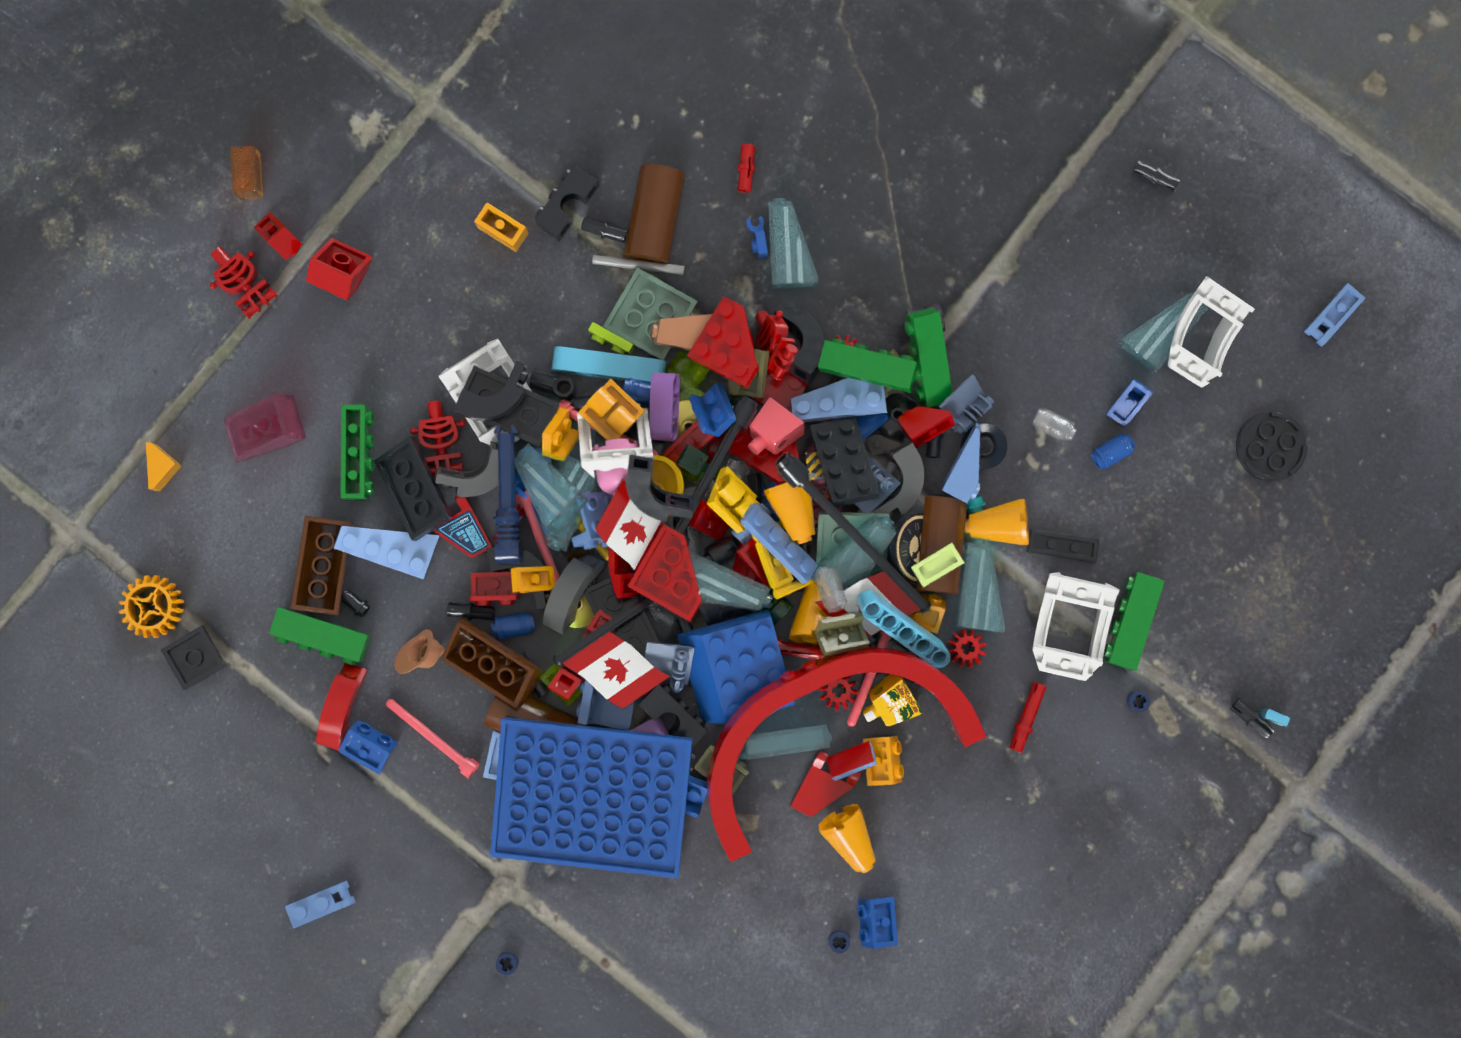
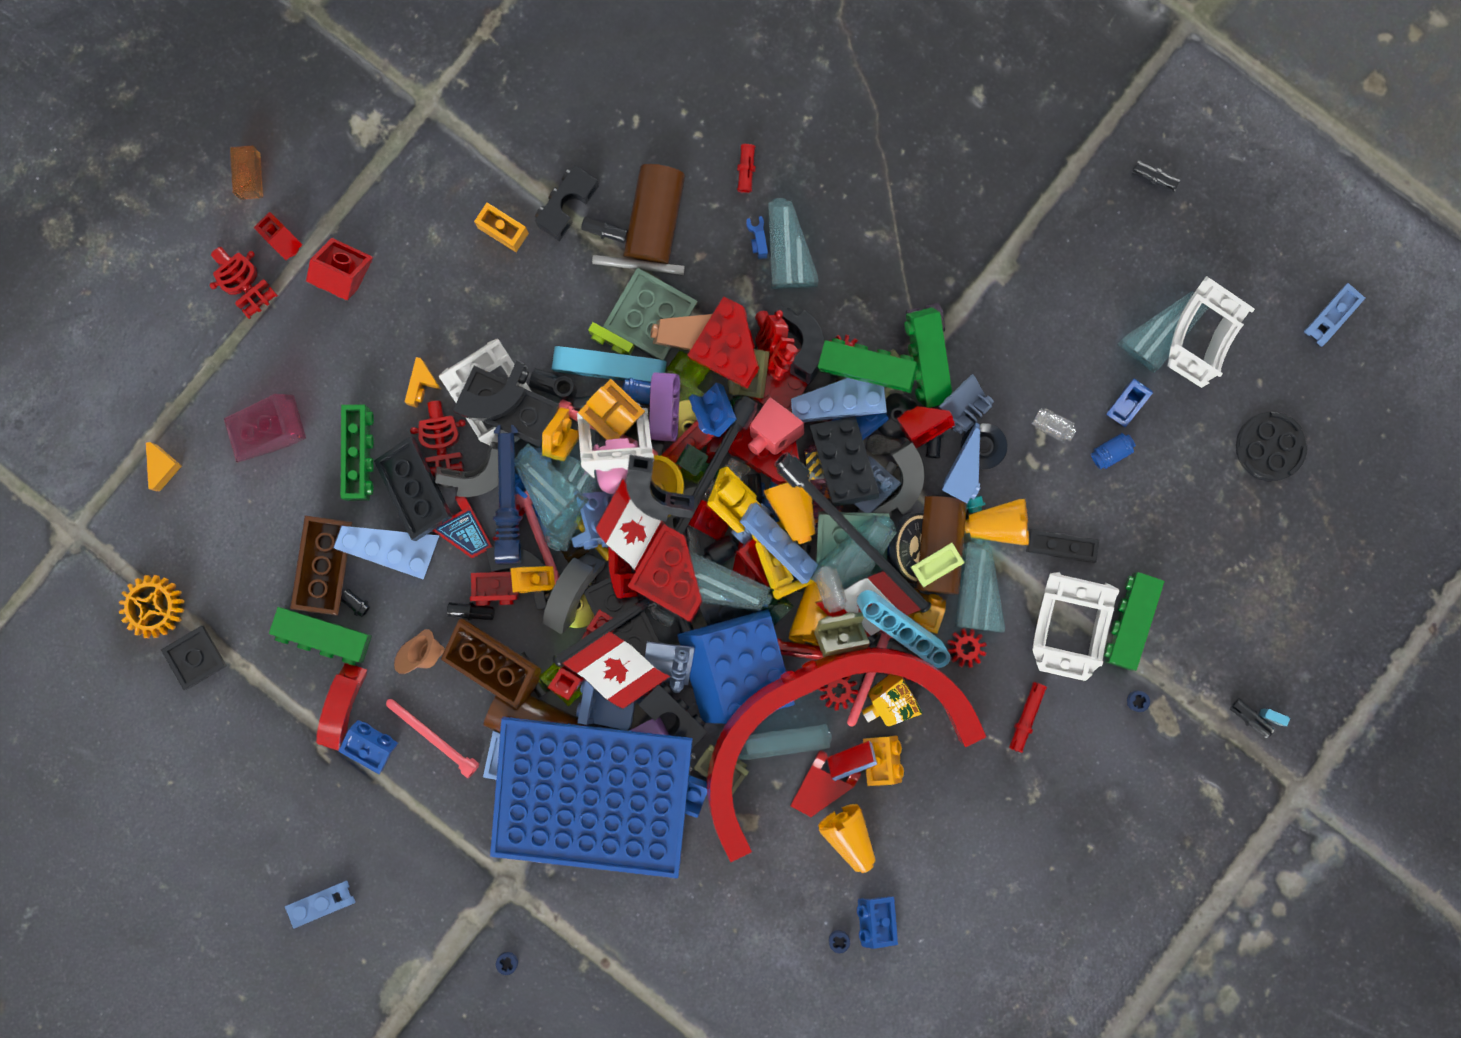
blue head [491,611,536,640] -> none
none -> light orange slope [405,357,441,408]

